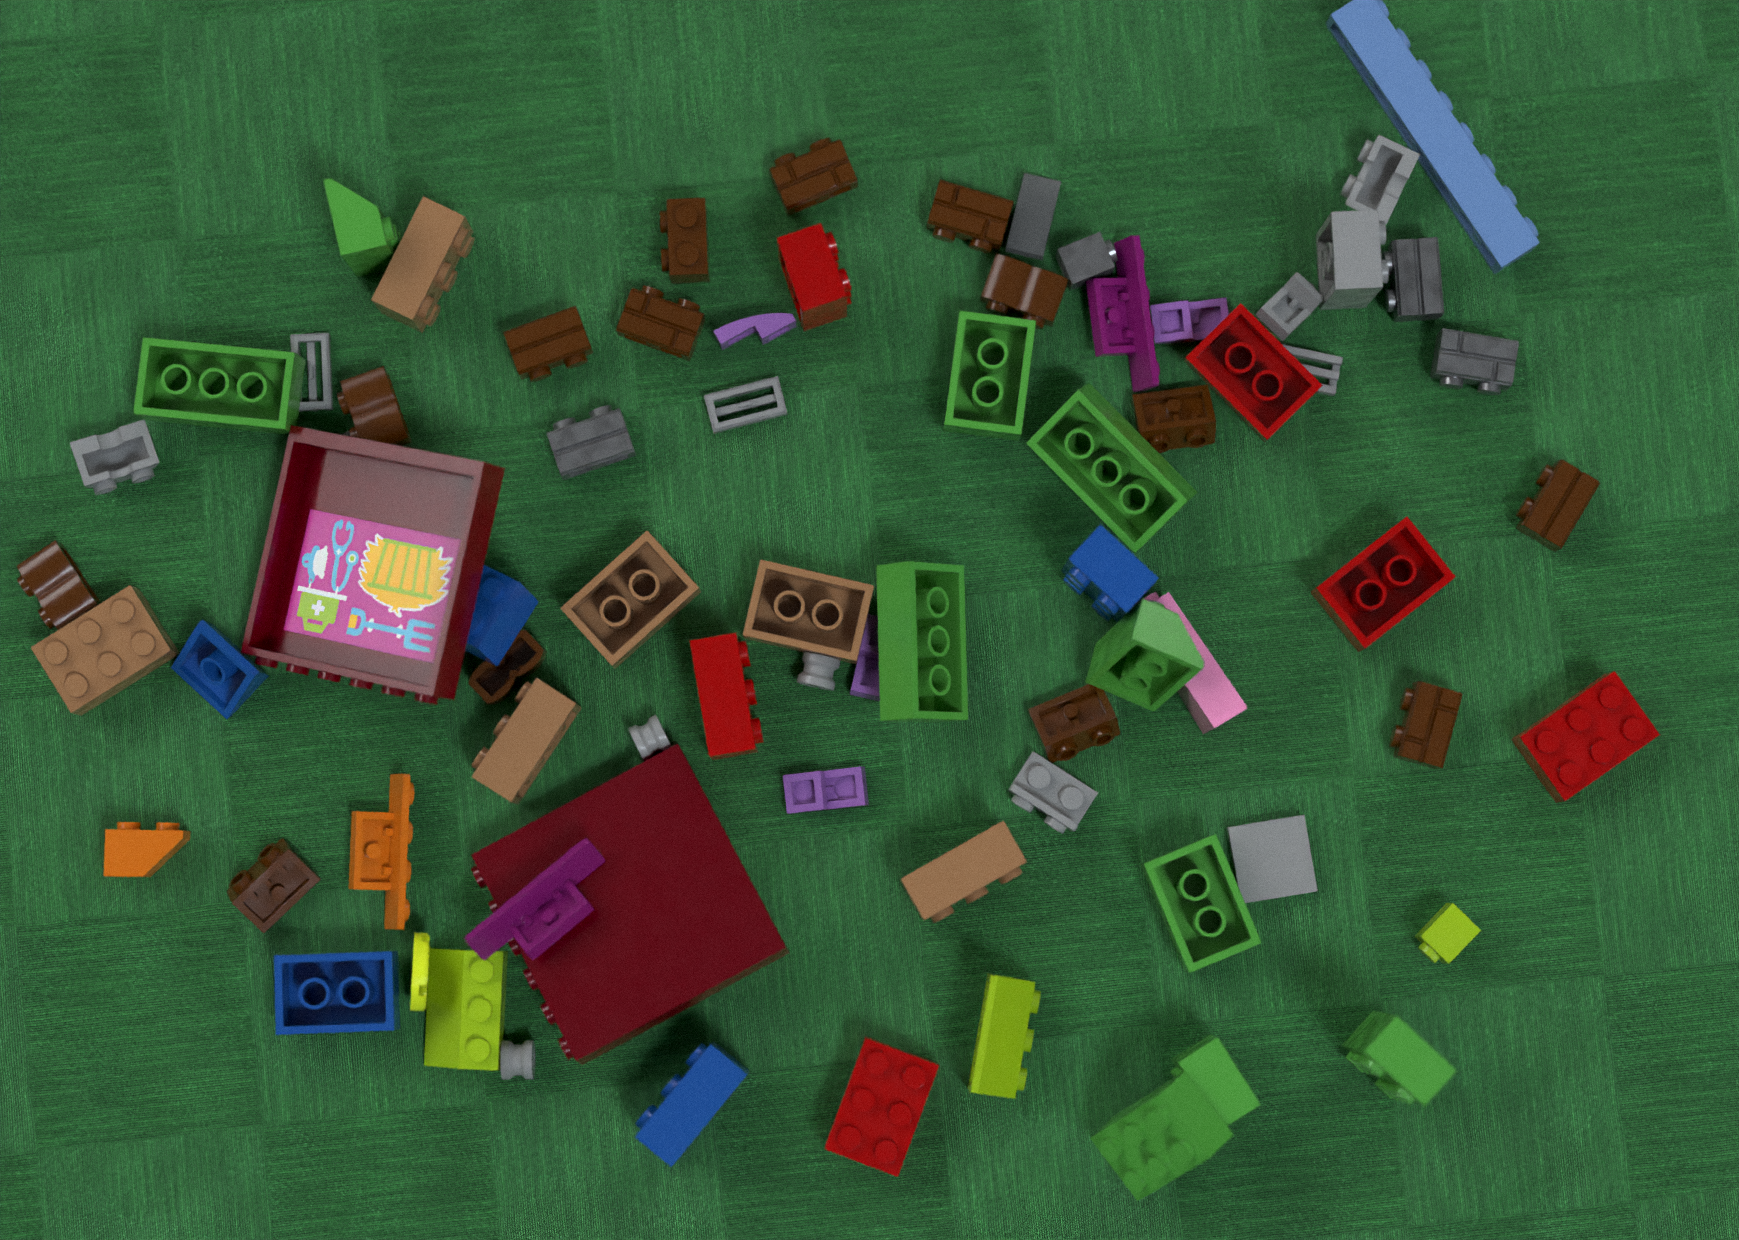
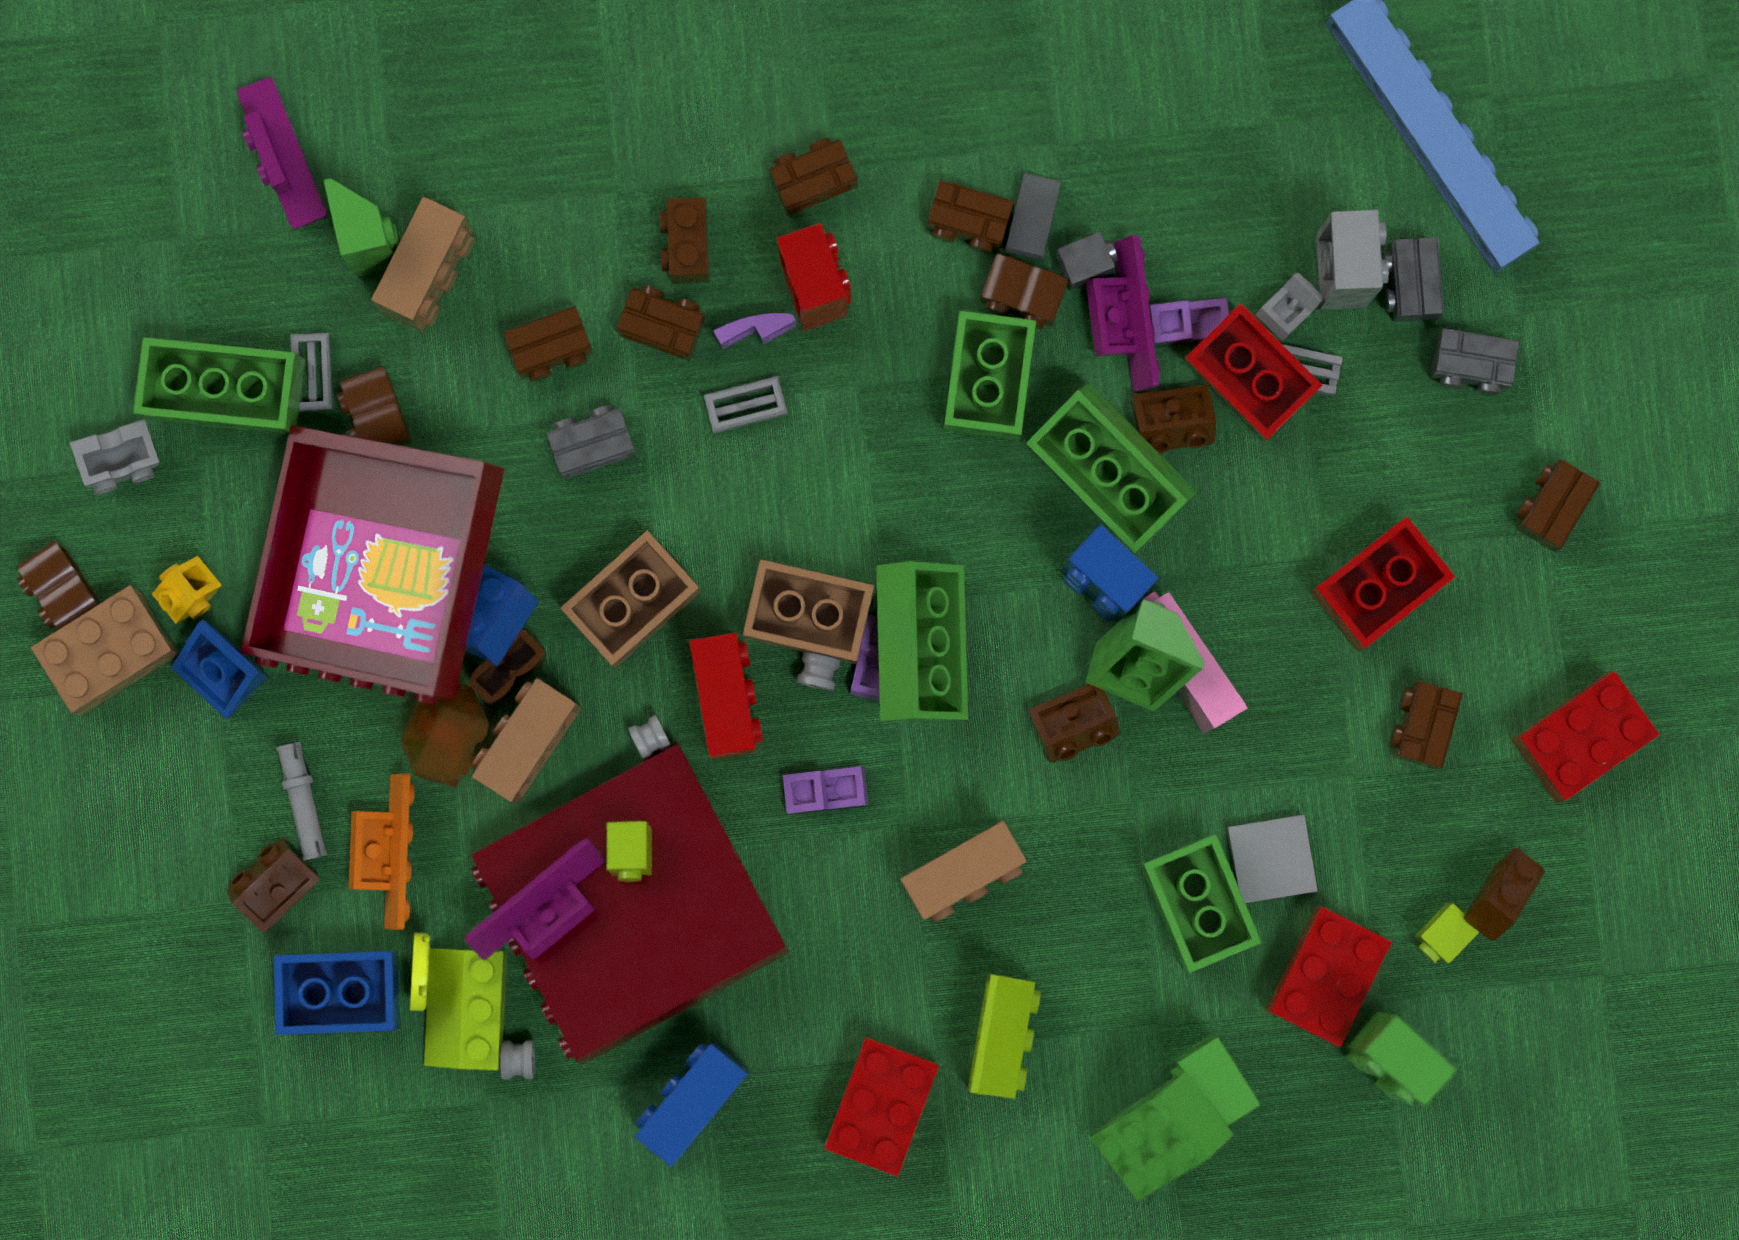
orange slope [104,822,191,877] -> none
light grey bracket [1007,751,1098,834] -> none
light grey cylinder [1340,135,1420,224] -> none
none -> yellow brick [152,556,222,624]
none -> magenta bracket [237,77,327,230]
none -> light grey pin [276,742,328,861]
none -> clear orange brick [400,683,488,788]
none -> lime brick [607,821,652,882]
none -> red brick [1265,906,1392,1048]
none -> reddish brown brick [1463,848,1545,941]

